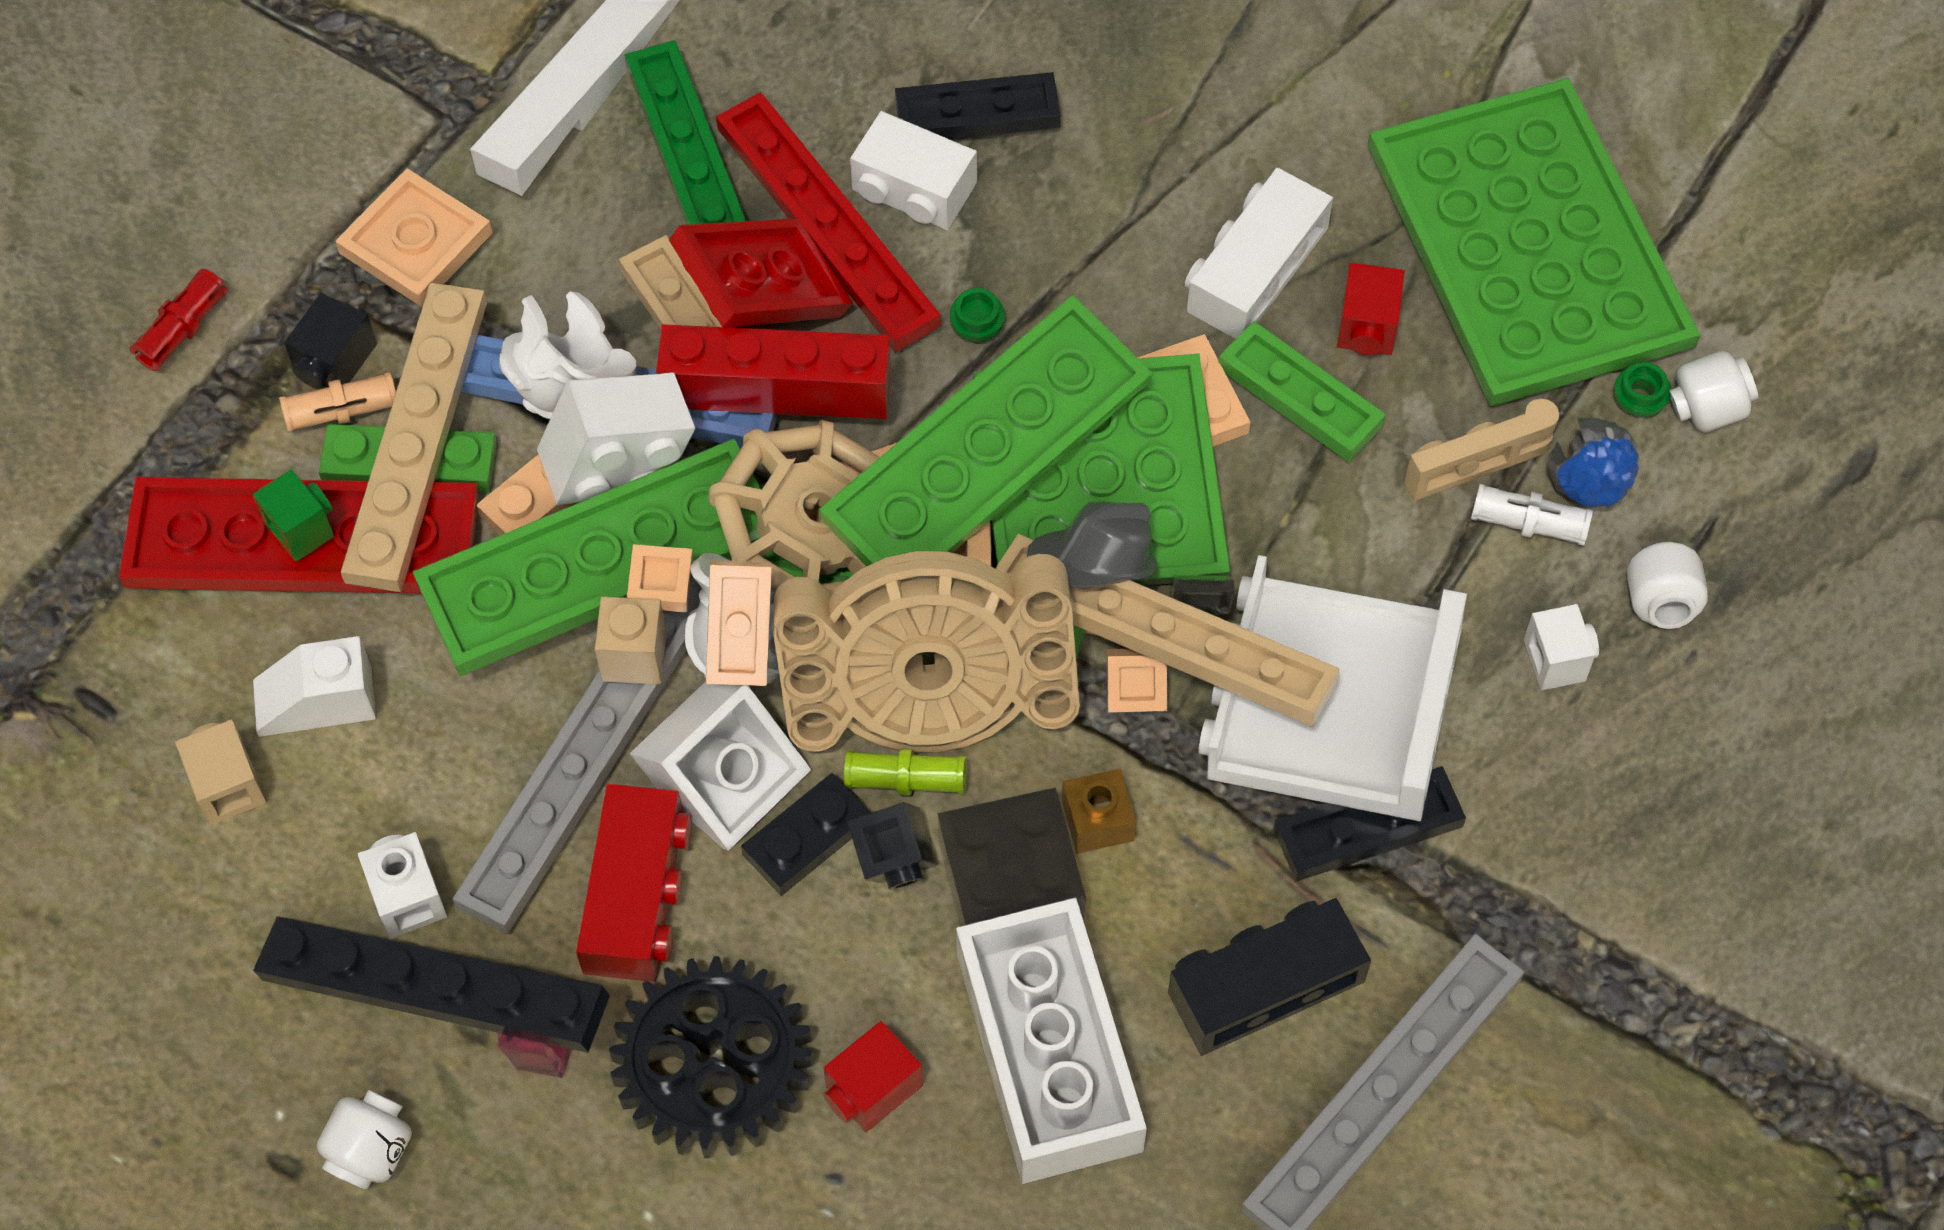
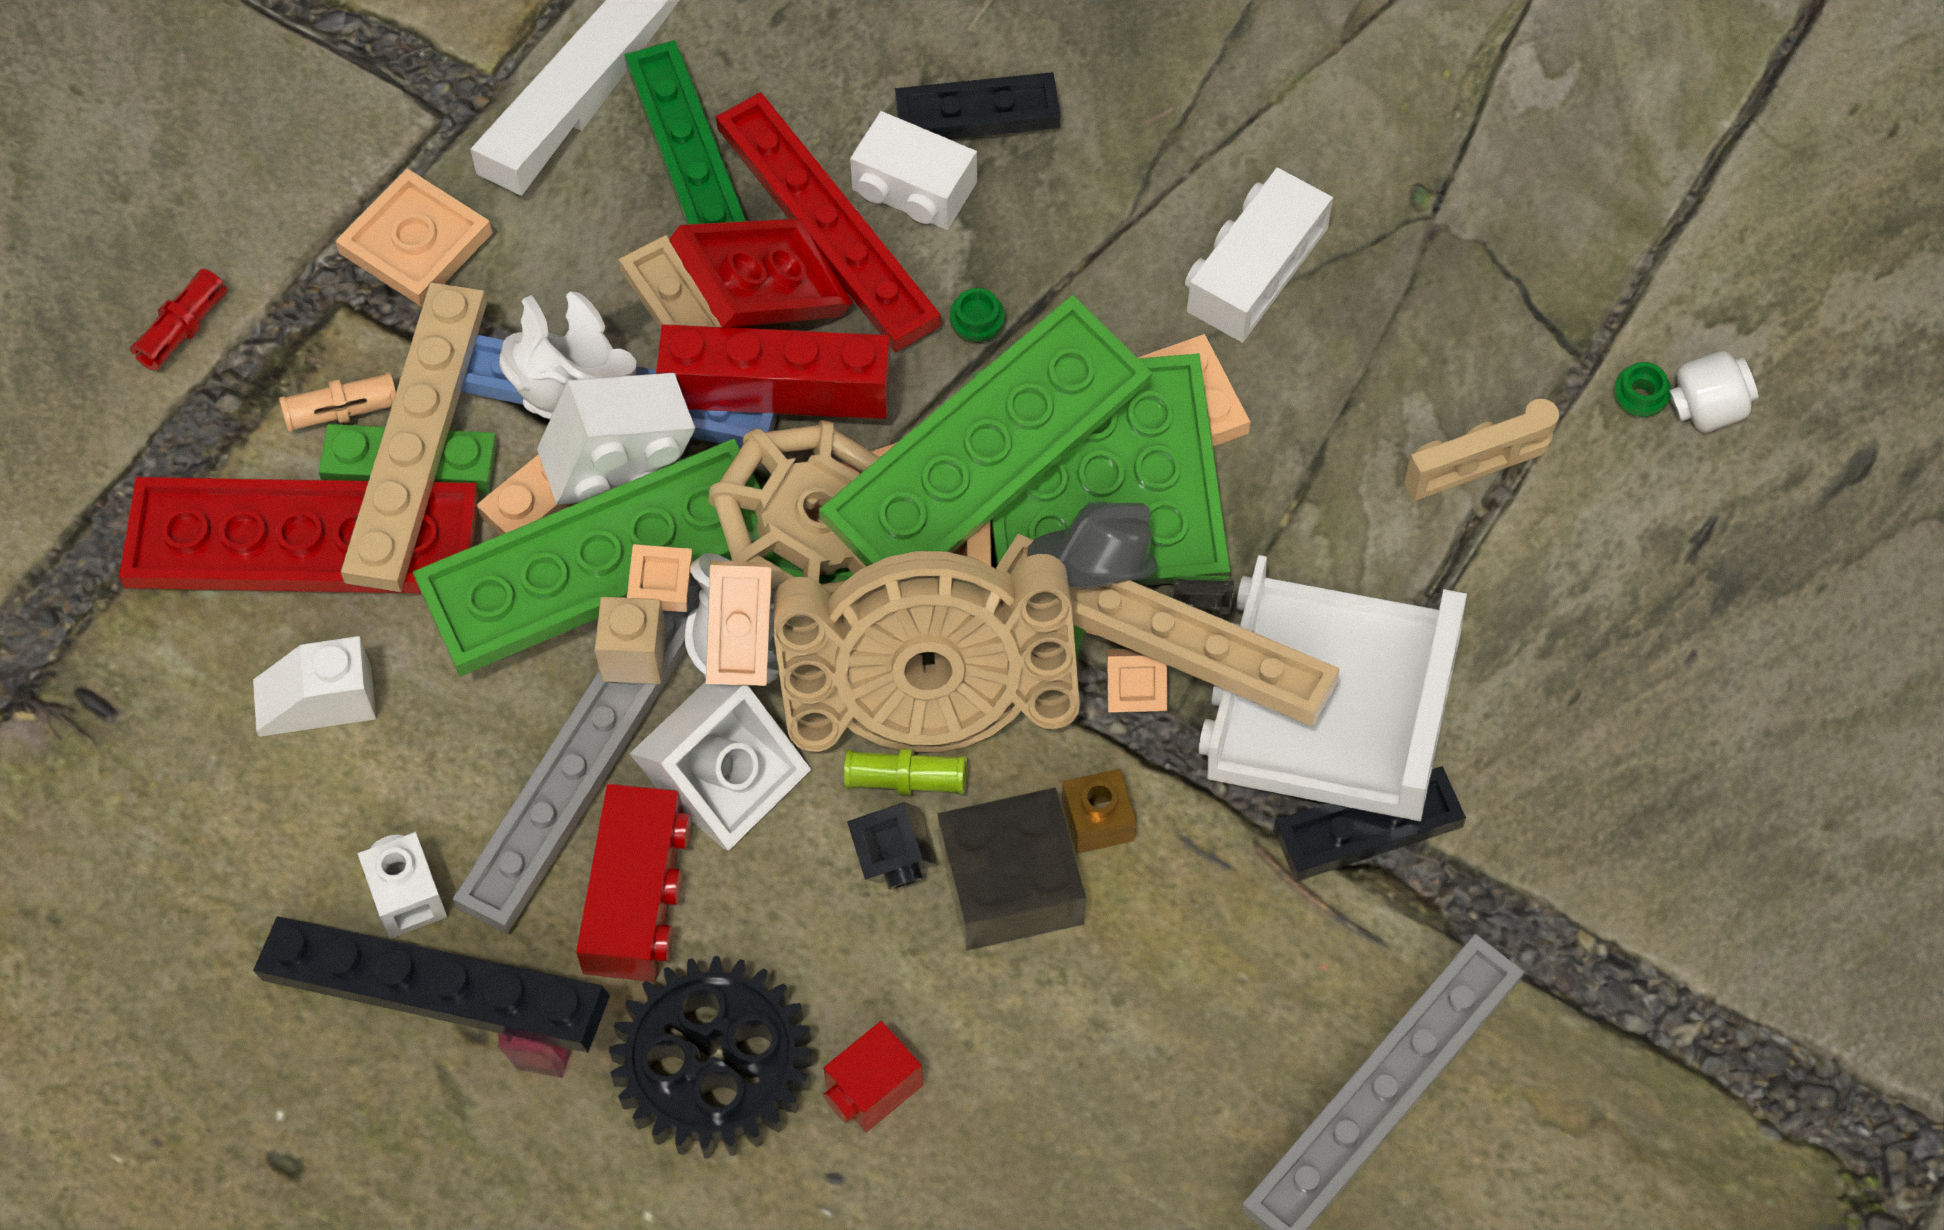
tan brick [175,719,267,826] -> none
green plate [252,469,334,562] -> none
black brick [284,293,377,388] -> none
white head [317,1090,412,1190] -> none
black plate [741,773,871,896] -> none
white brick [956,898,1147,1184] -> none
black brick [1168,898,1371,1056] -> none
bright green plate [1218,321,1386,462] -> none
red brick [1337,262,1405,355] -> none
bright green plate [1368,78,1701,407] -> none
white pin [1471,484,1593,546] -> none
white plate [1524,604,1599,691] -> none
blue piece [1546,417,1640,507] -> none
white head [1627,542,1708,629] -> none

